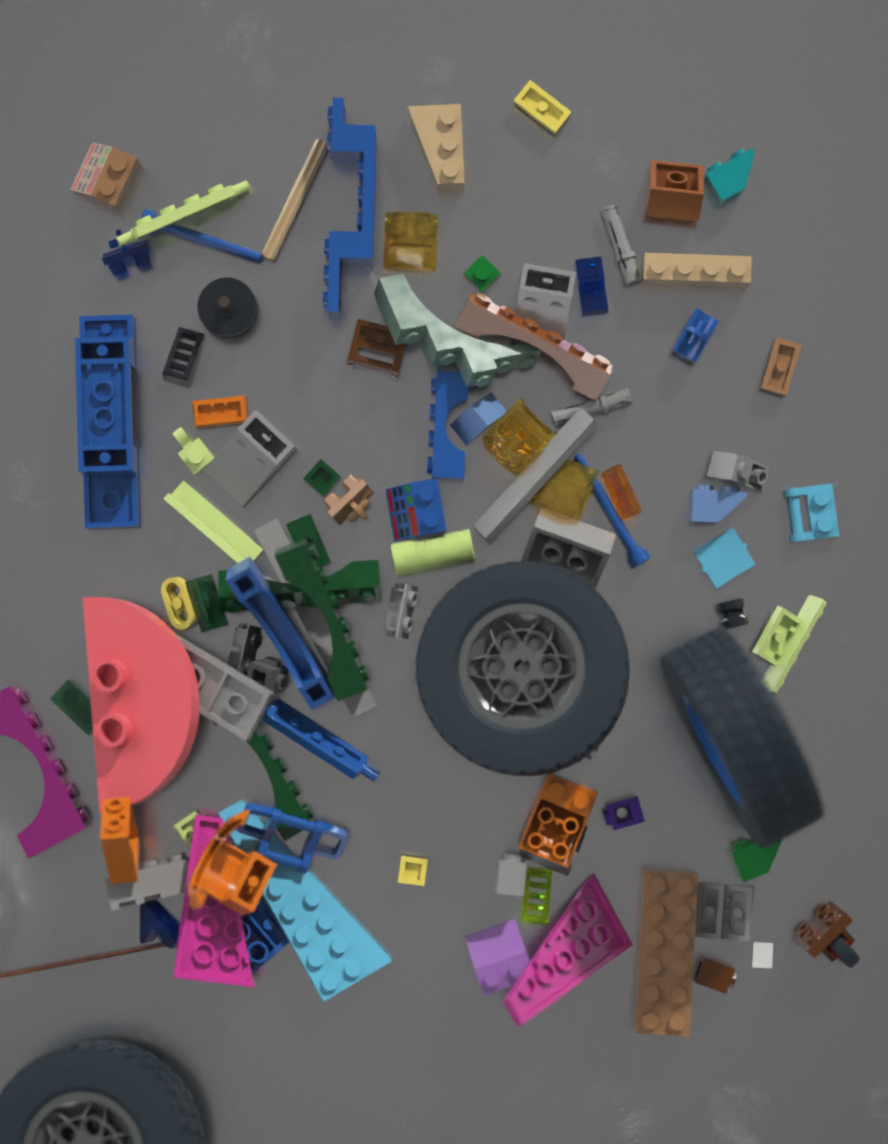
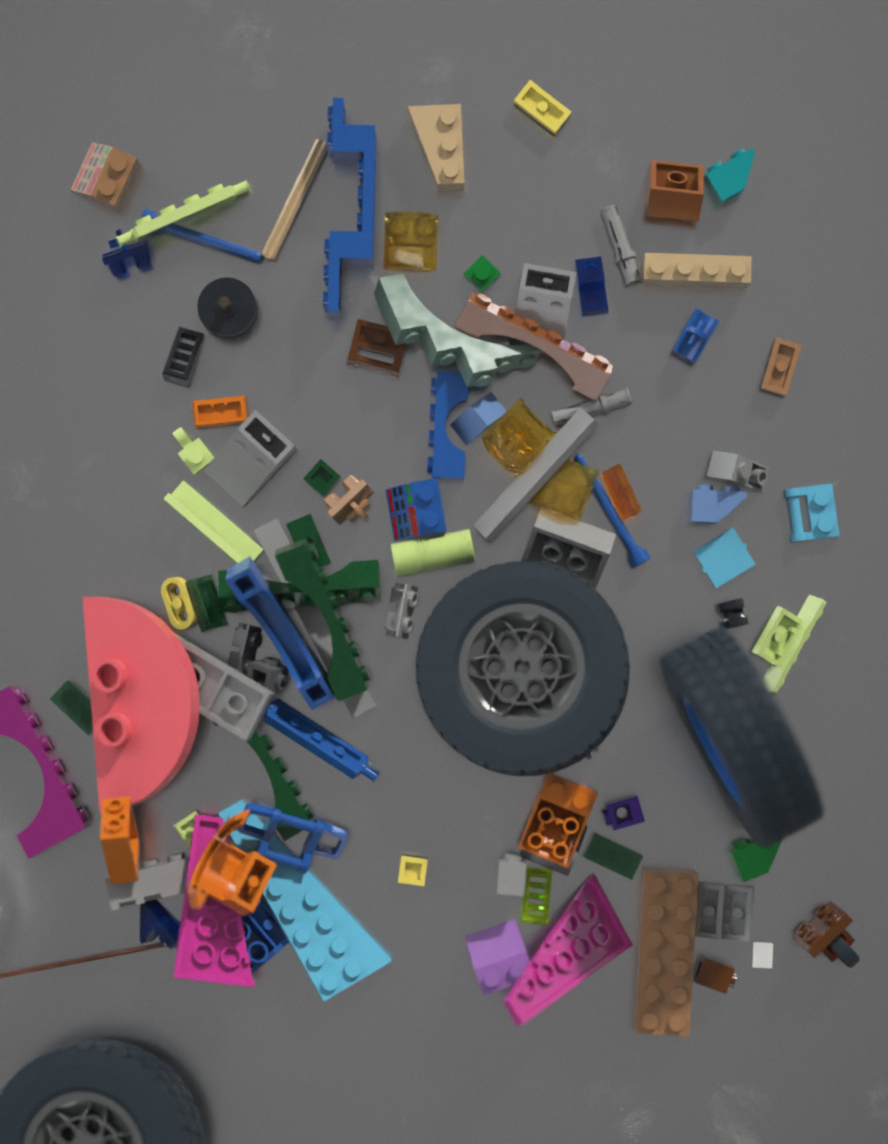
blue bracket [75,315,139,529] -> none
none -> clear green plate [583,832,643,880]

